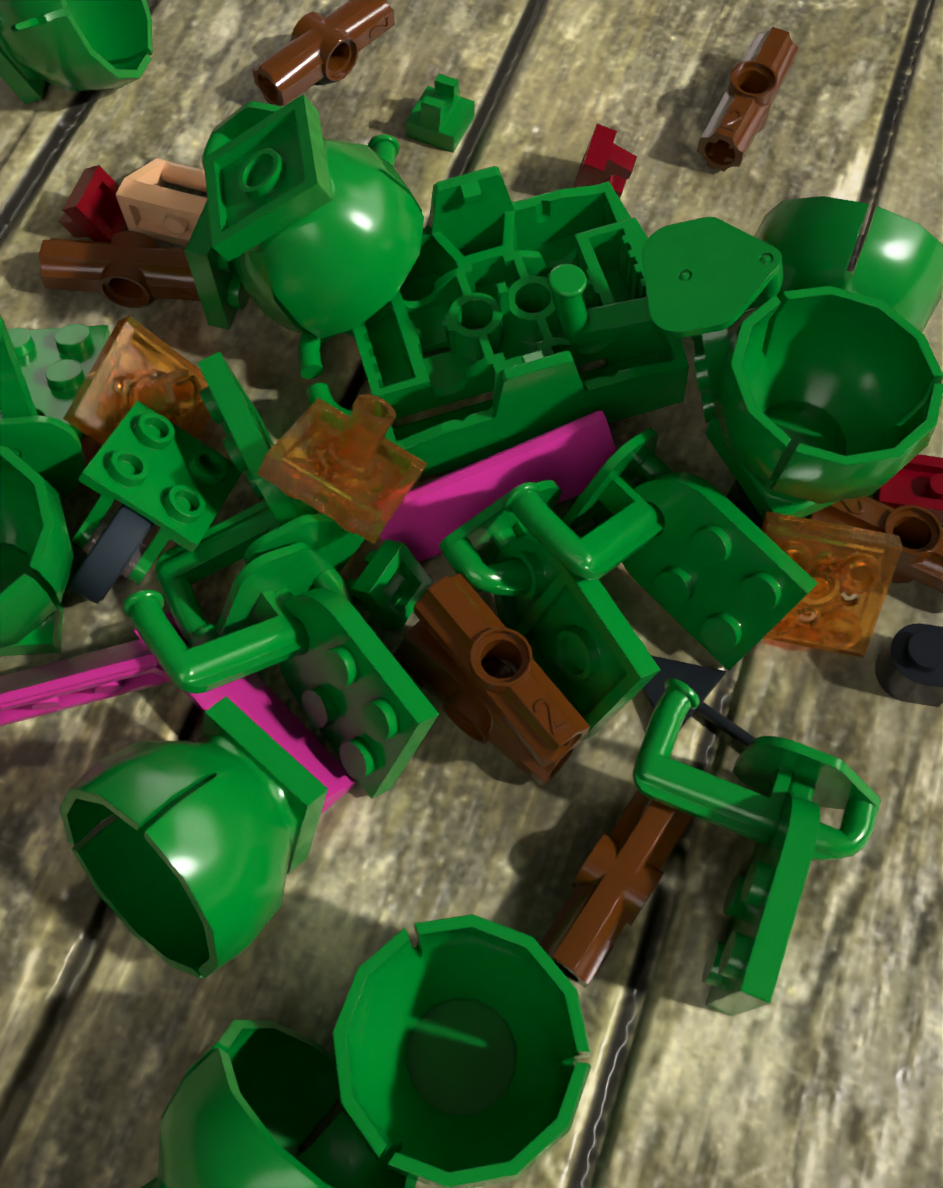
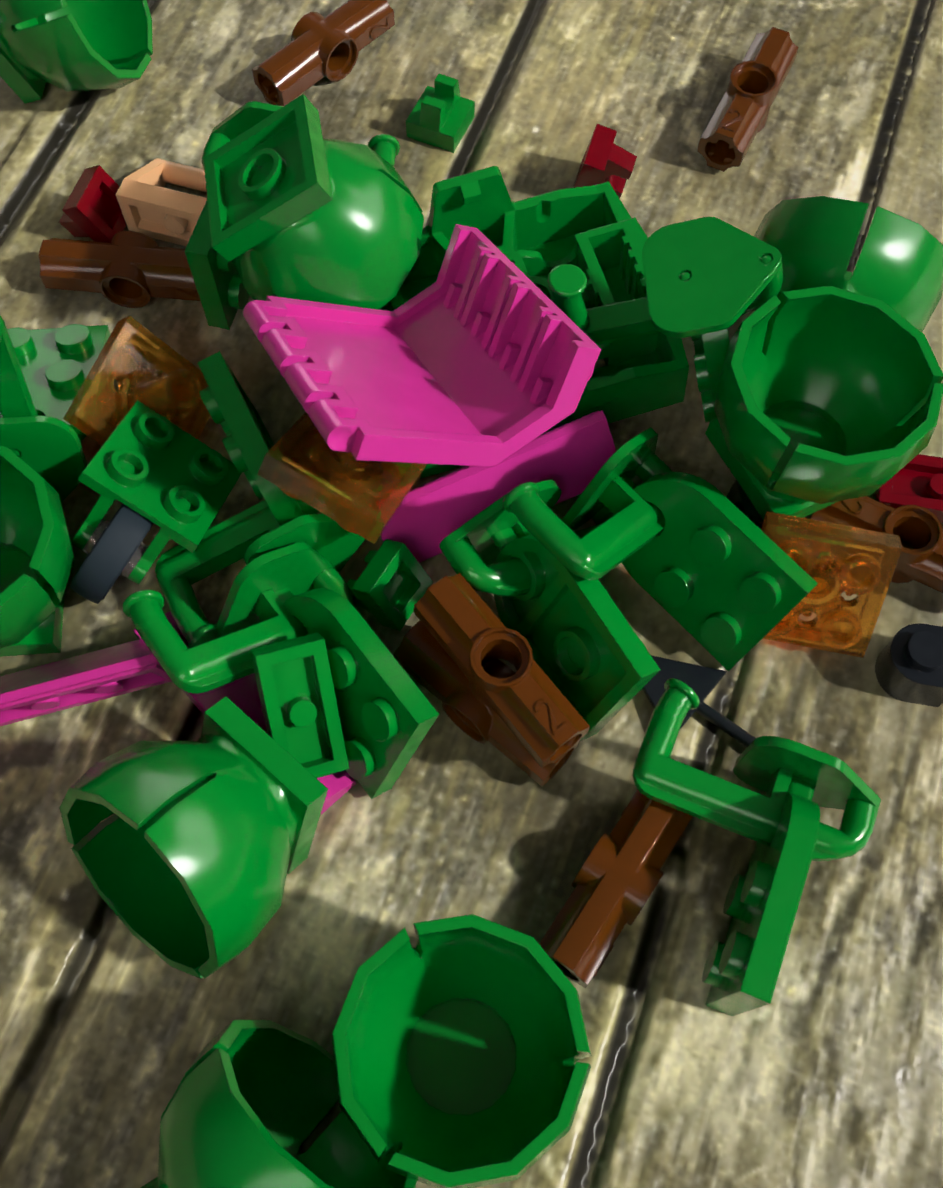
none -> dark pink hinge [243,224,601,467]
none -> green plate [250,632,349,778]

